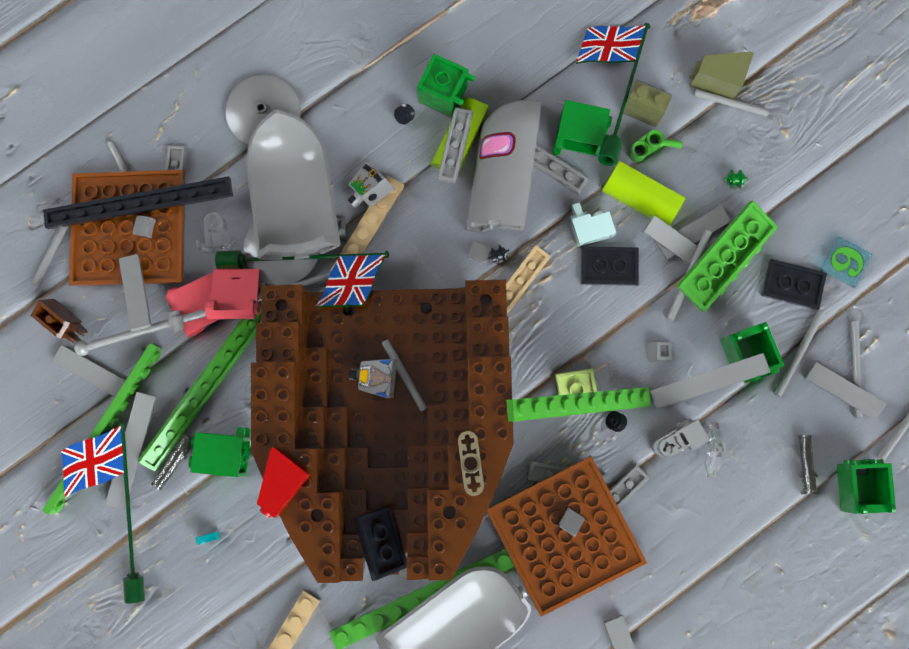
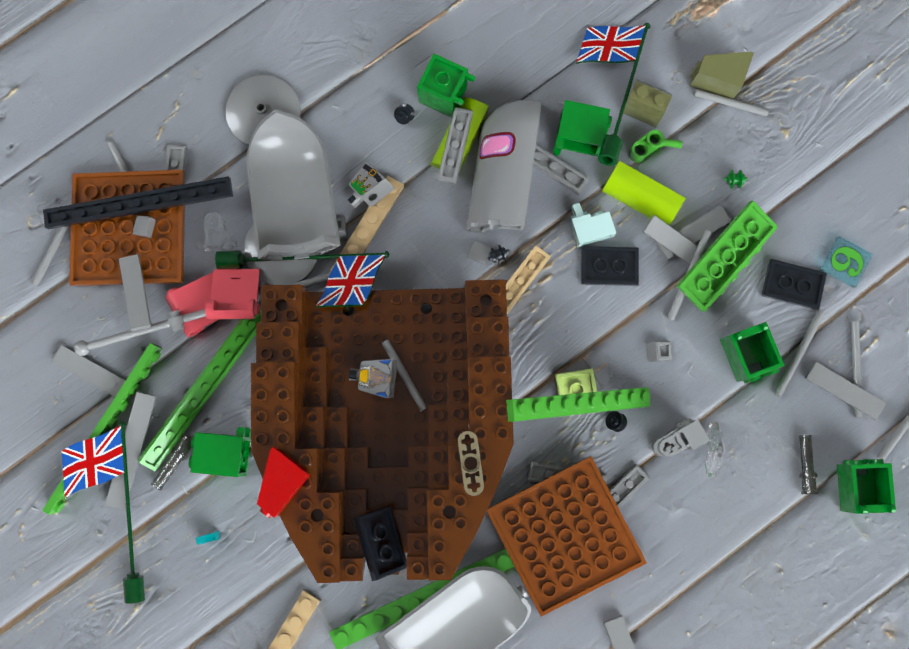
reddish brown hinge [30,299,88,344] -> none
light grey slope [558,507,585,537] -> none
light grey tile [650,353,771,409] -> none

